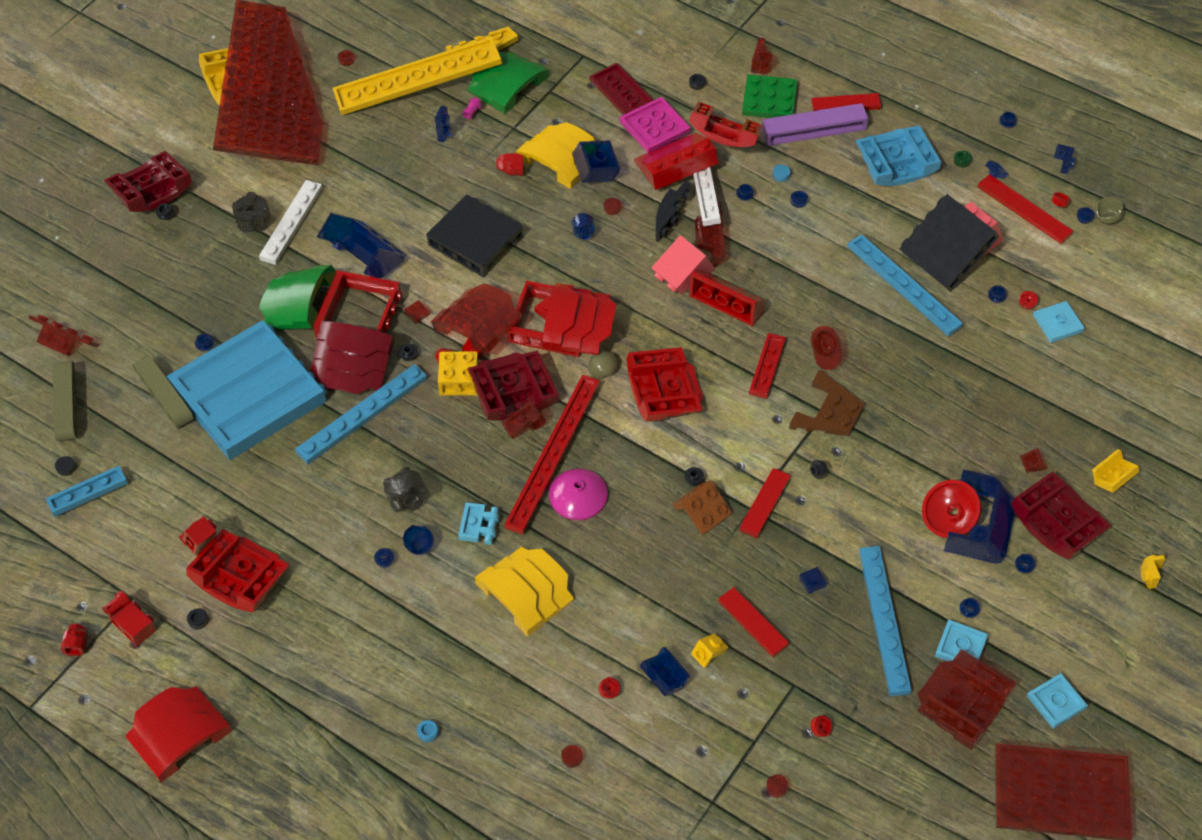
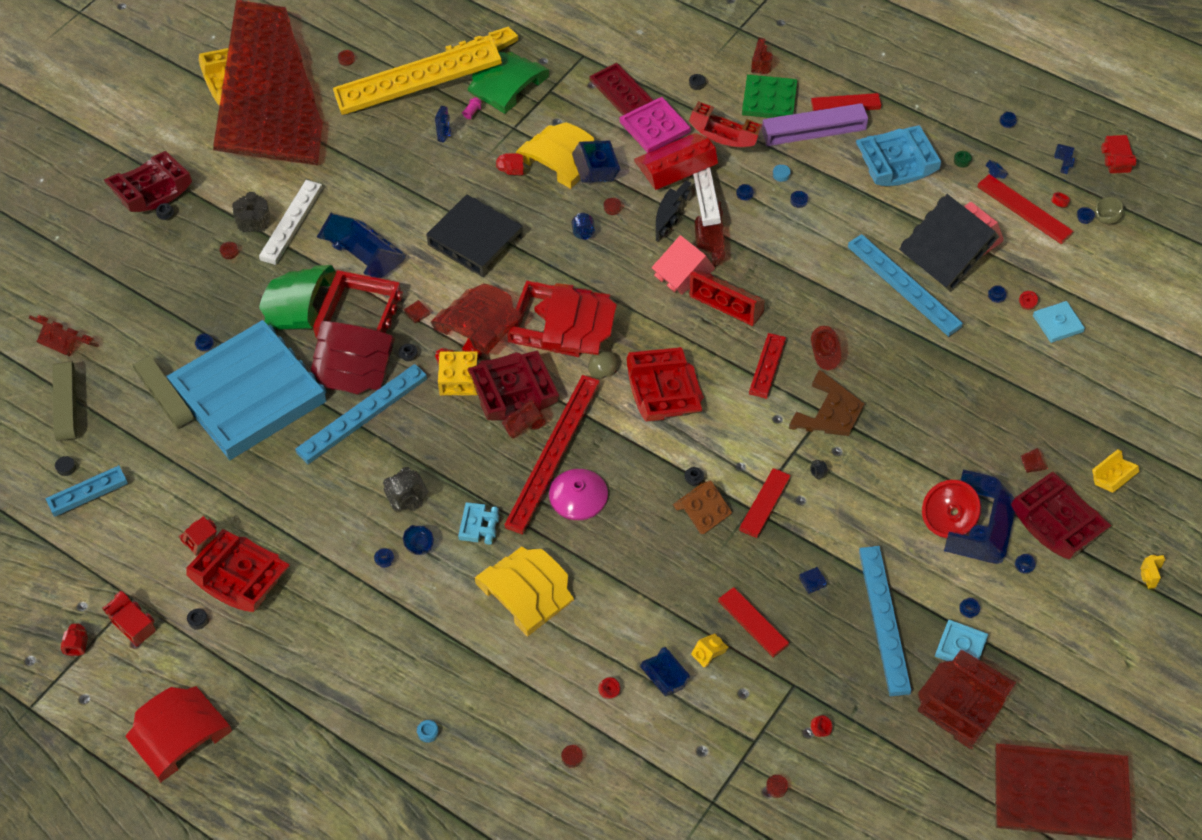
medium azure plate [1027,673,1088,729] -> none
none -> clear red tile [219,242,238,259]
none -> red hinge [1101,135,1136,174]

